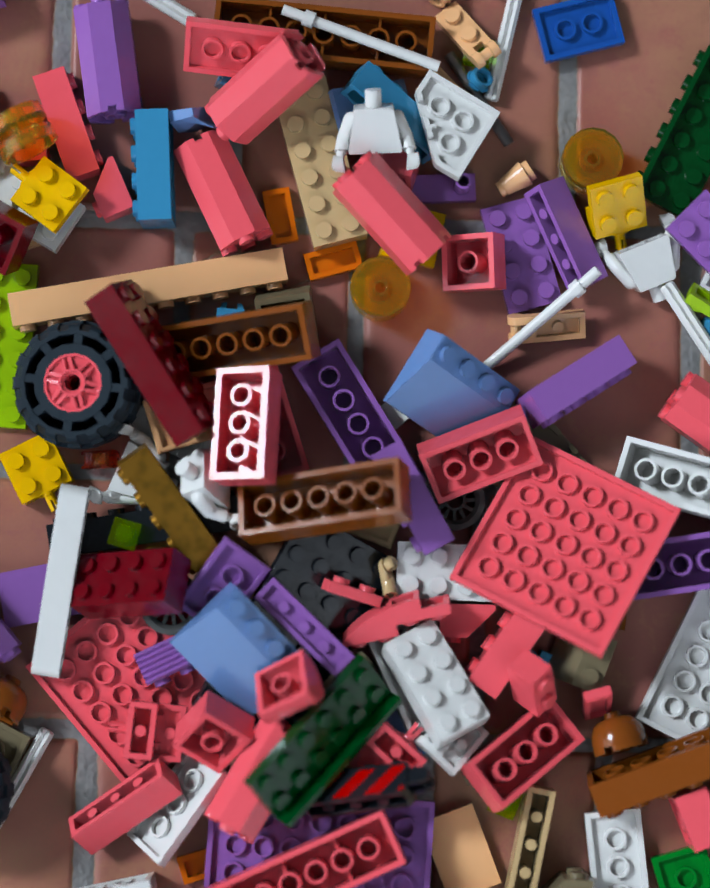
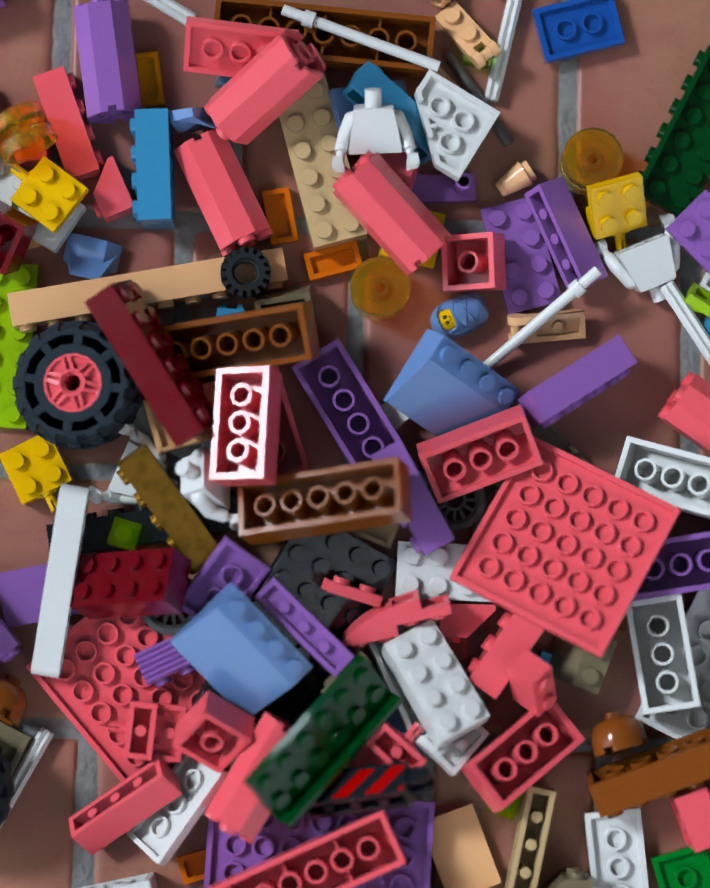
clear red bar [81,449,120,470] -> none
coral brick [254,649,324,724] -> none
tan arm [378,556,398,599] -> none
dark azure plate [467,67,493,93] -> none
coral tile [582,685,613,720] -> none
none -> medium blue slope [63,233,123,279]
none -> light orange tile [136,51,166,109]
none -> black tyre [221,247,271,300]
none -> medium blue piece [430,293,489,340]
none -> white brick [627,593,700,715]

